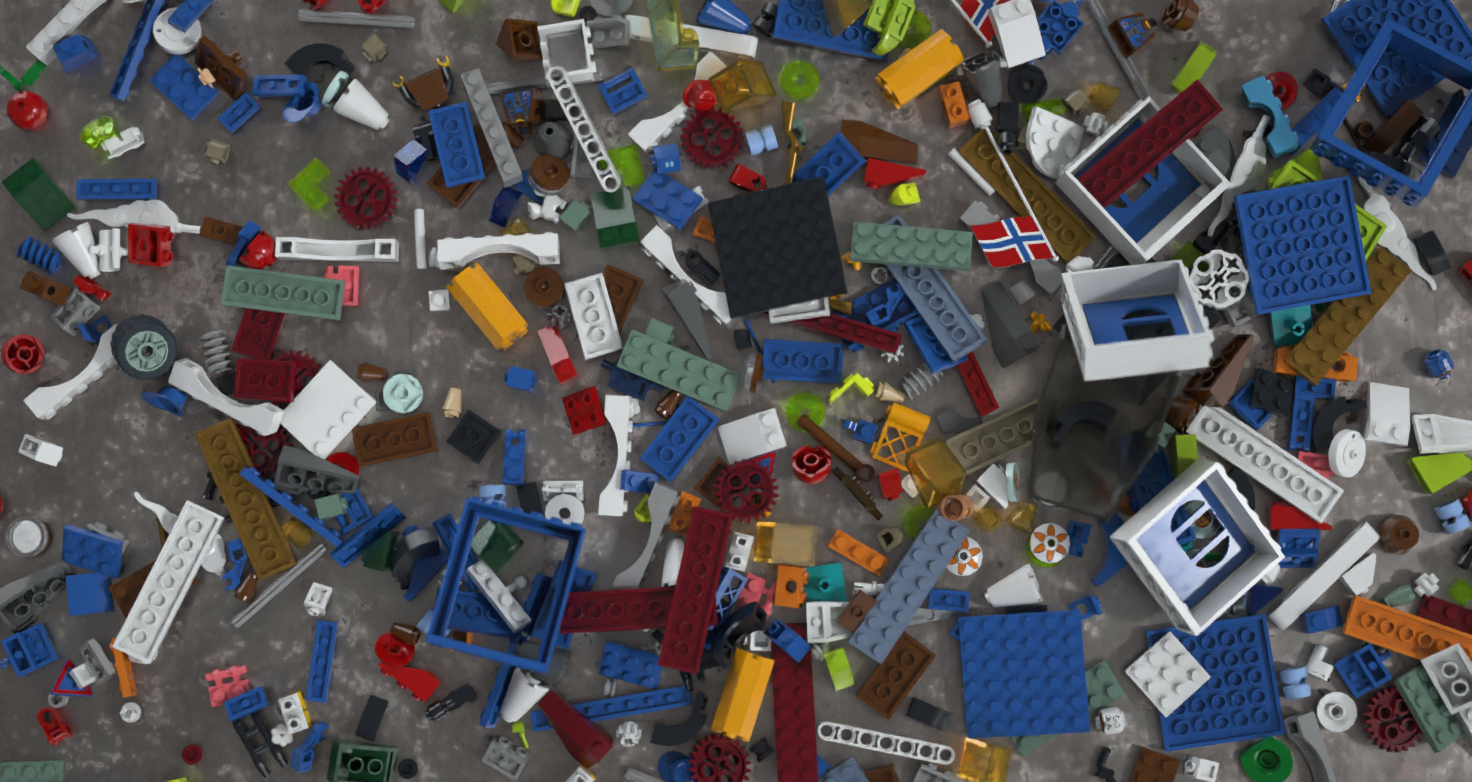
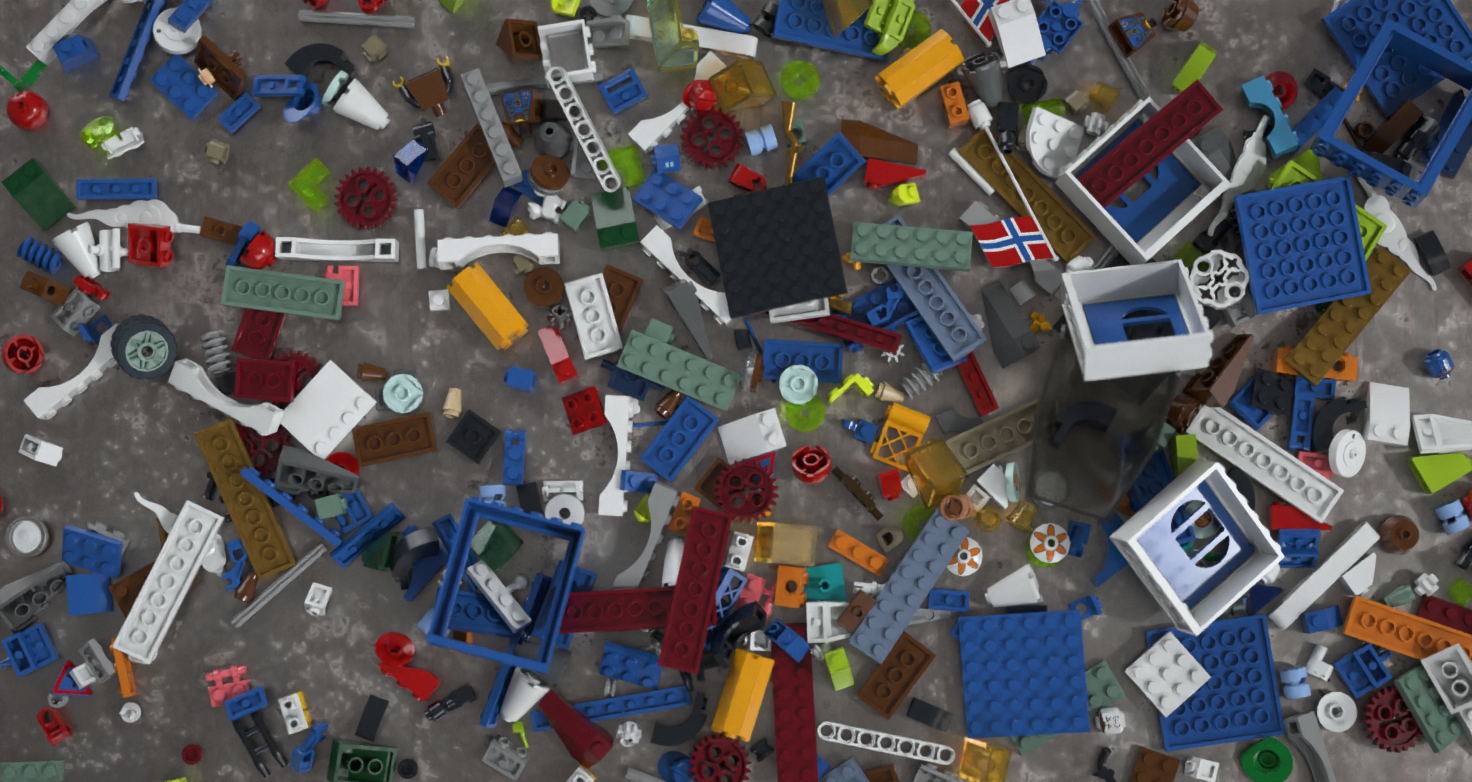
blue piece [141,386,188,417] -> none
white plant [271,724,293,747] -> none
clear yellow piece [281,517,315,549] -> none
blue plate [306,620,339,703] -> none
reddish brown cone [390,622,422,645] -> none
blue plate [428,102,486,188] -> none
reddish brown piece [796,414,875,482] -> none
teal tile [1269,305,1312,348] -> none
none -> light aqua tile [779,365,818,404]

